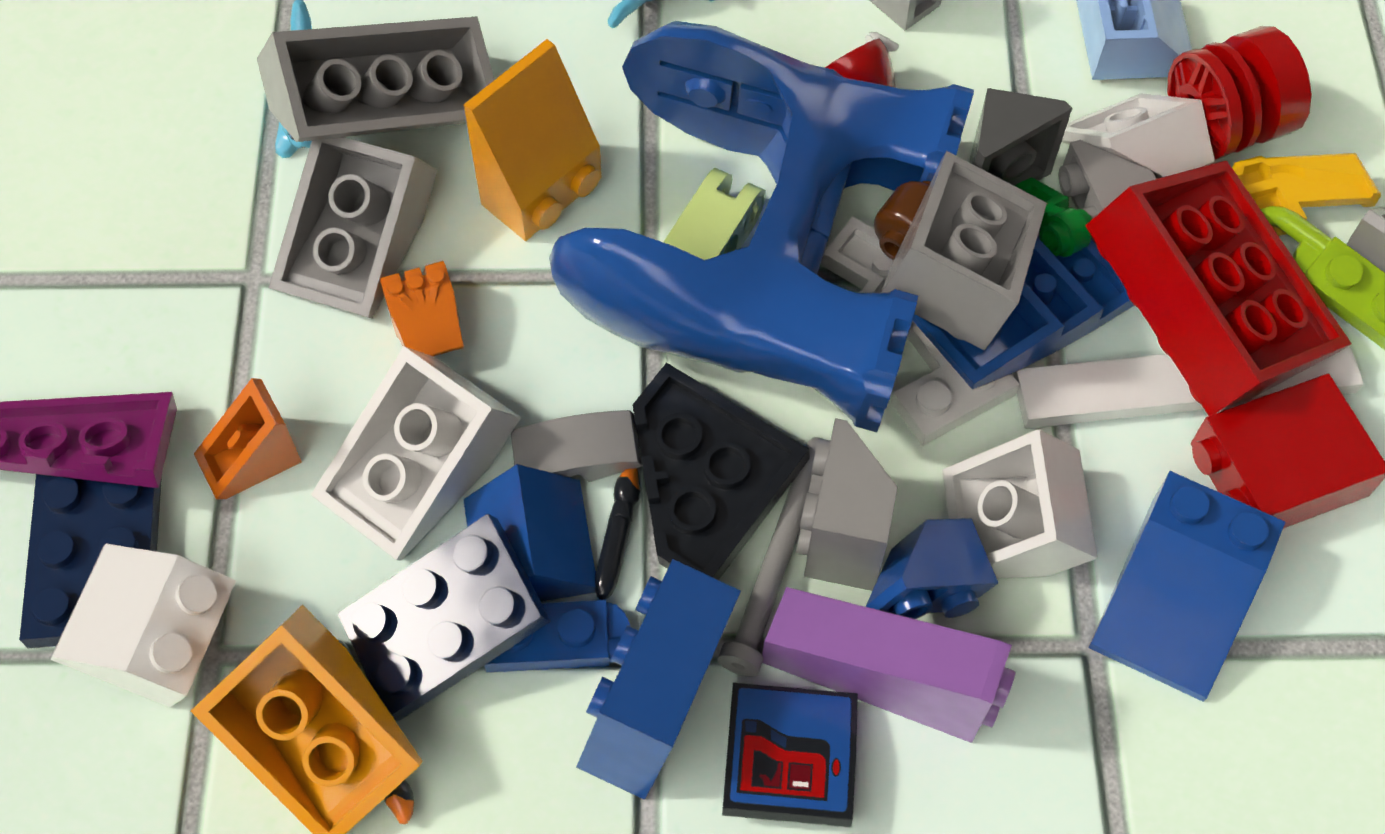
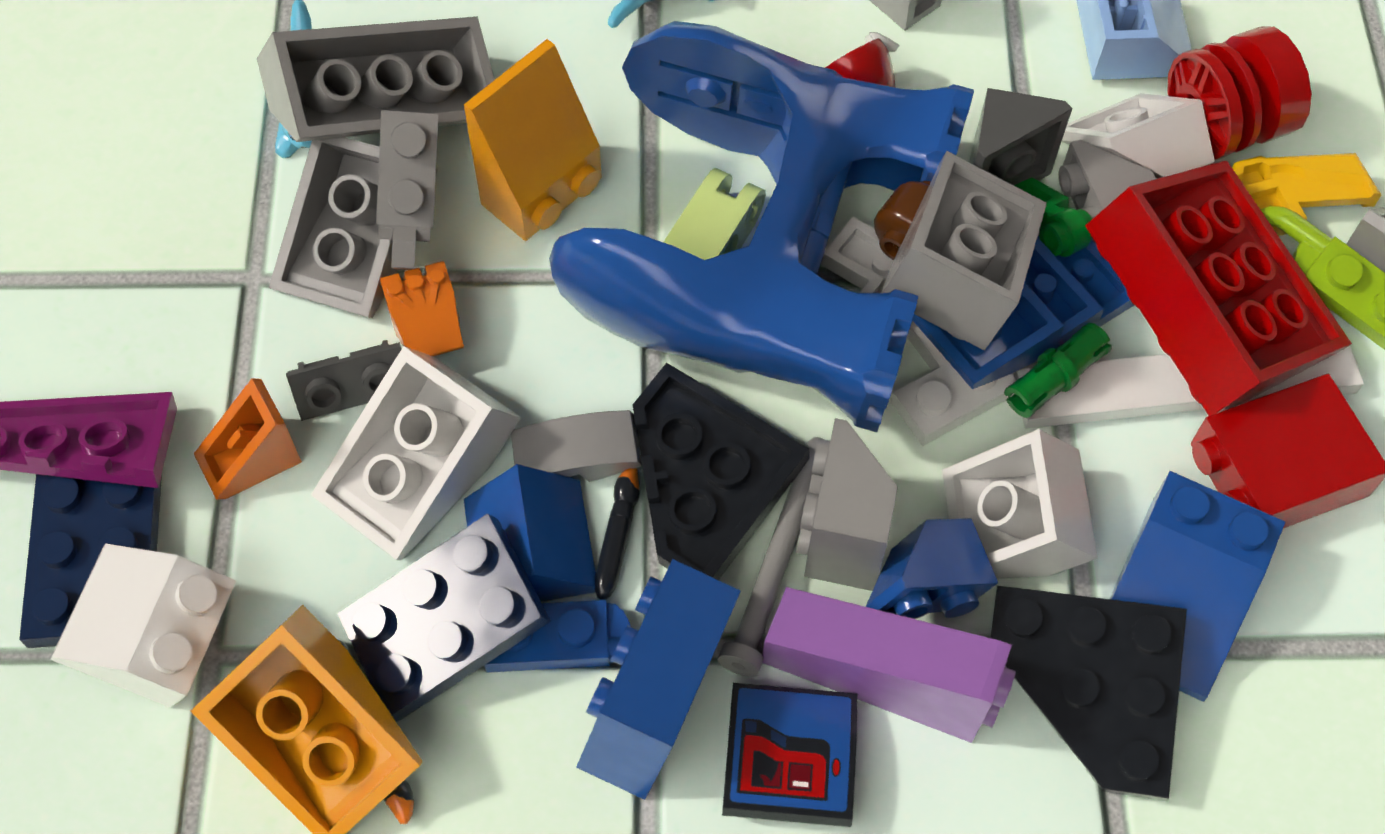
none -> dark grey hinge [286,340,402,421]
none -> light grey hinge [376,110,439,270]
none -> black plate [990,585,1187,801]
none -> green pin [1004,322,1112,418]

